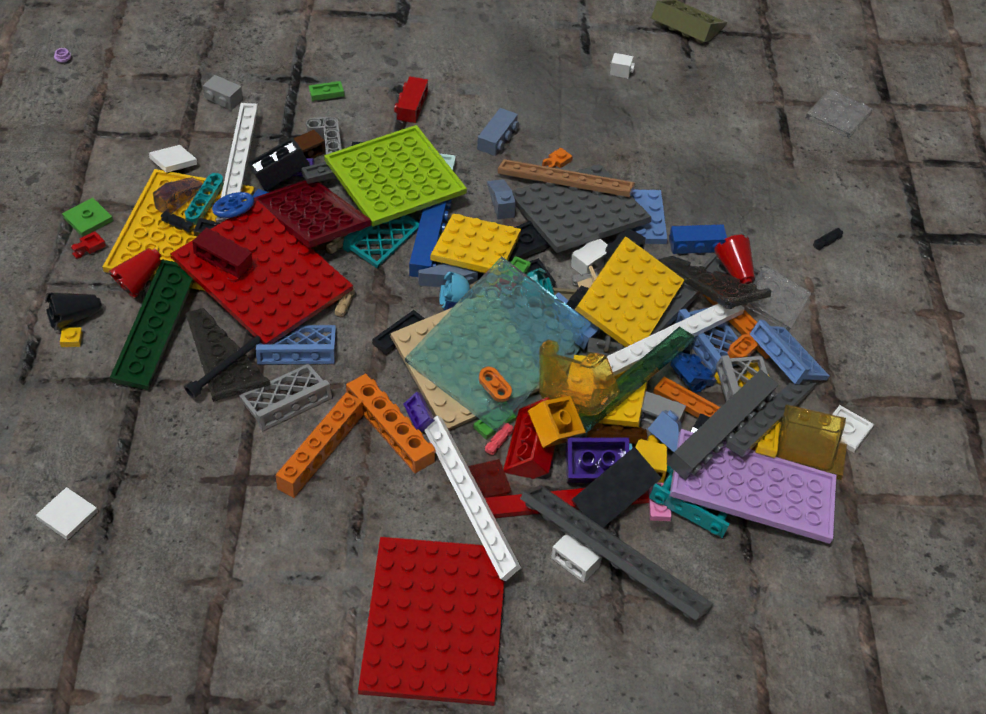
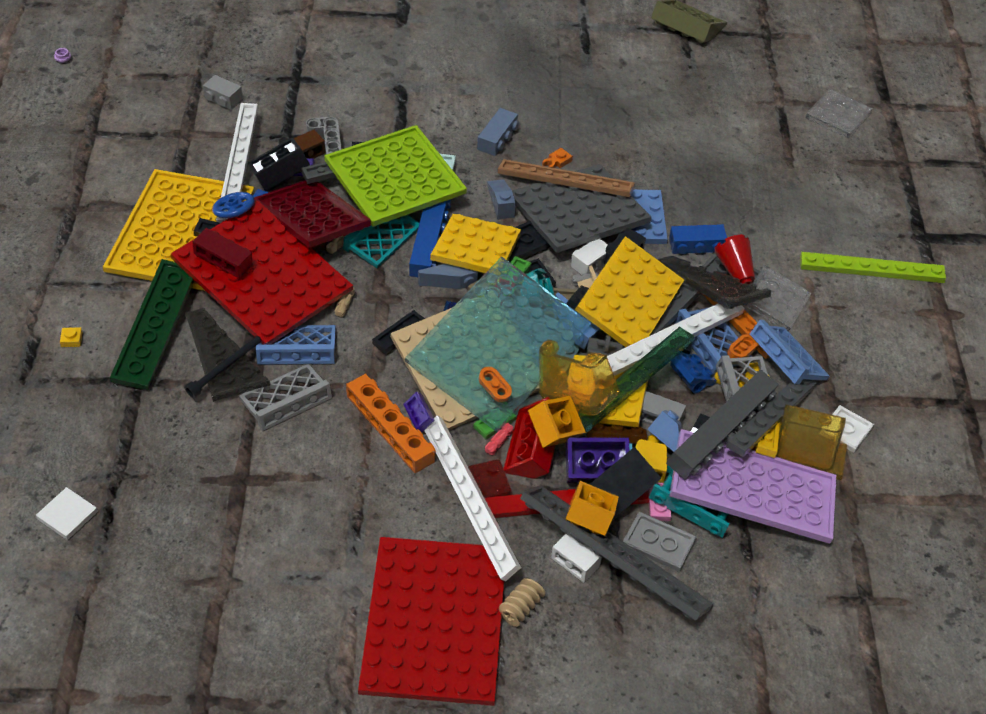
black cone [45,292,102,331] -> none
bright green plate [62,198,113,237] -> none
red plate [71,231,106,259] -> none
red cone [109,248,162,299] -> none
white tile [149,145,197,173] -> none
slope [153,177,203,213] -> none
black axle [161,211,194,232] -> none
teal beam [184,173,224,225] -> none
orange brick [276,393,363,498] -> none
bright green plate [309,81,344,101] -> none
red brick [394,76,428,123] -> none
medium azure cylinder [439,272,472,309] -> none
white brick [610,53,635,79] -> none
orange plate [653,376,720,418] -> none
black axle [813,228,843,250] -> none
none -> tan piece [499,578,546,627]
none -> light orange brick [566,481,619,536]
none -> light grey tile [623,512,697,572]
none -> lime plate [800,252,946,283]

